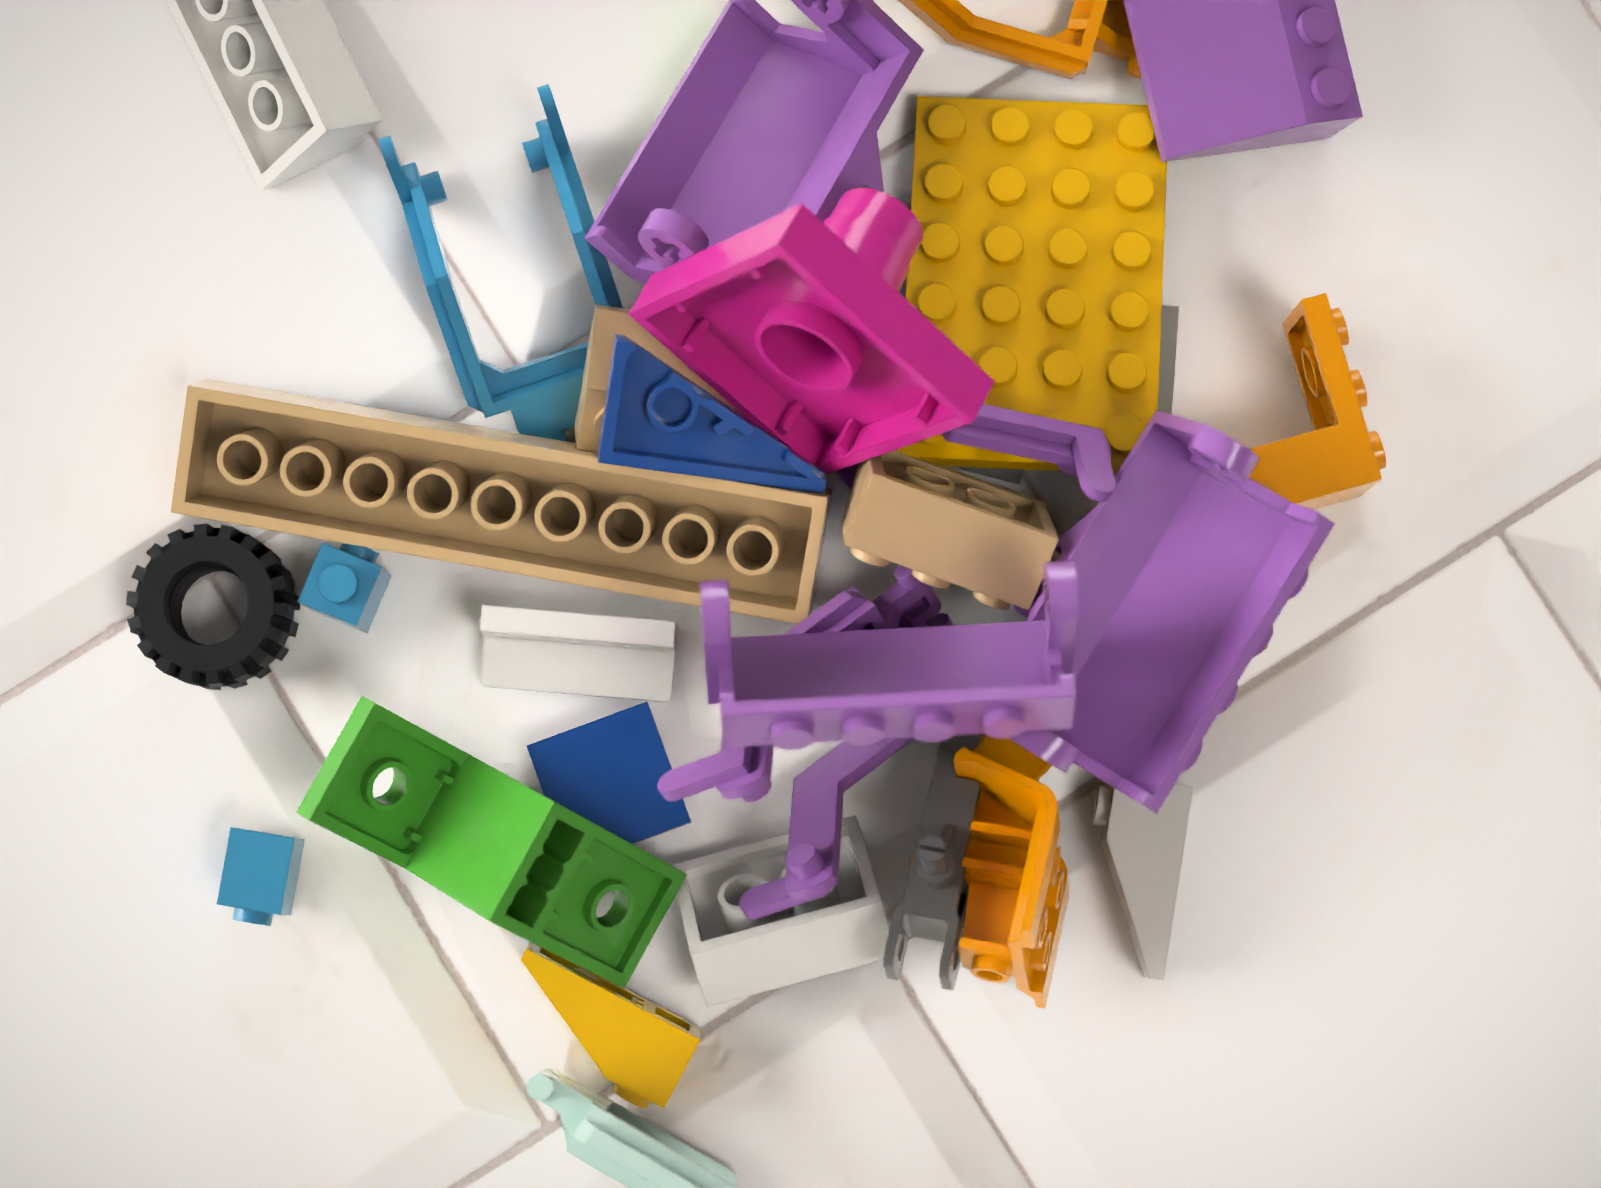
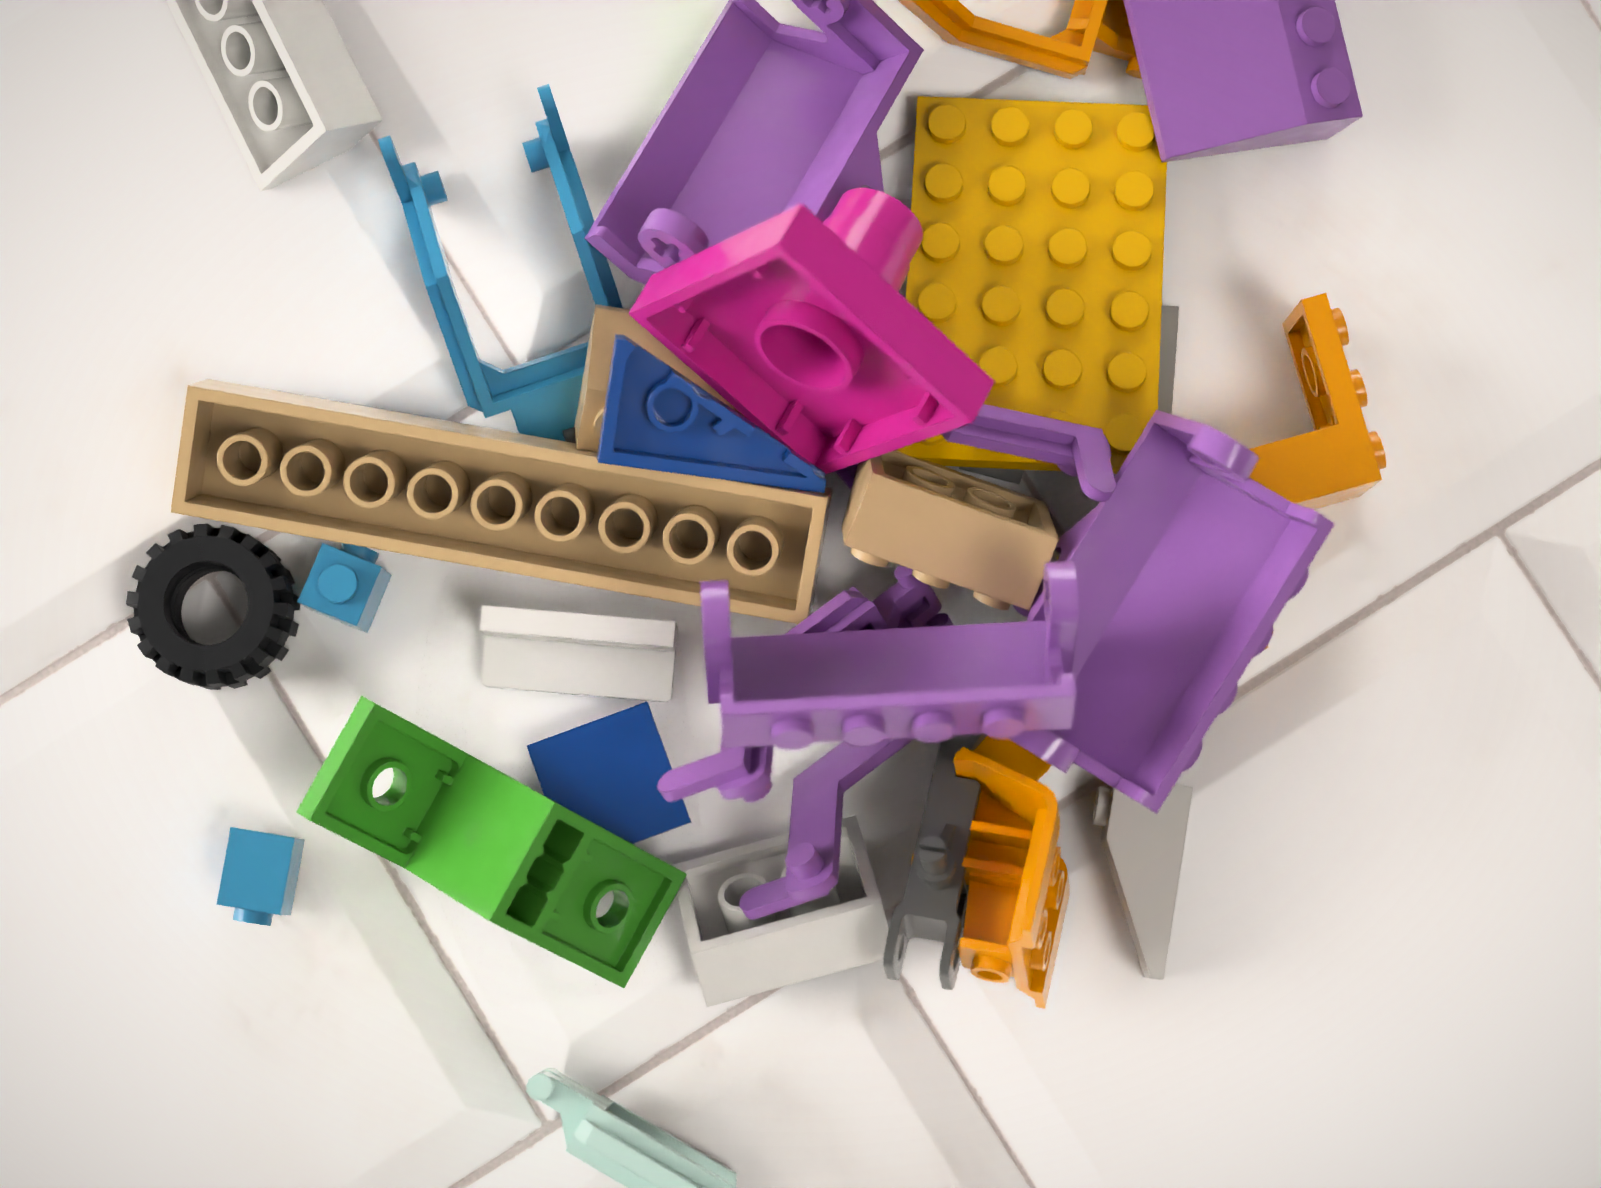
yellow slope [521,942,702,1109] -> none

